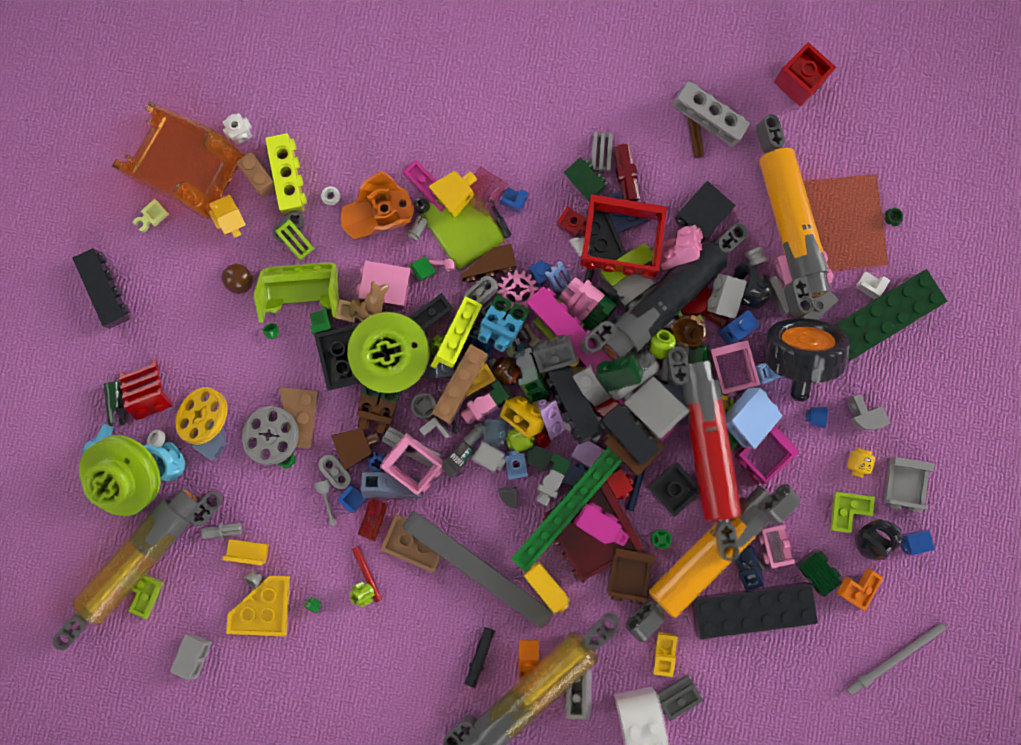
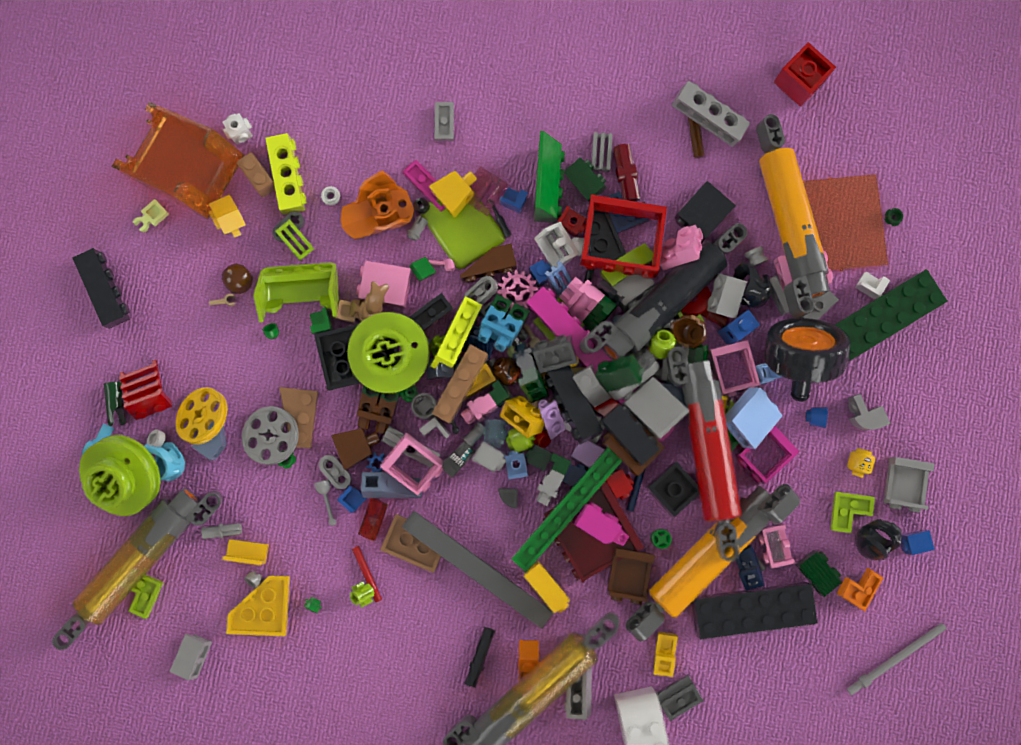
none -> tan hand [209,294,236,307]
none -> green plate [400,385,419,402]
none -> light grey plate [435,102,454,141]
none -> green slope [534,131,565,223]
none -> white window [534,222,580,268]

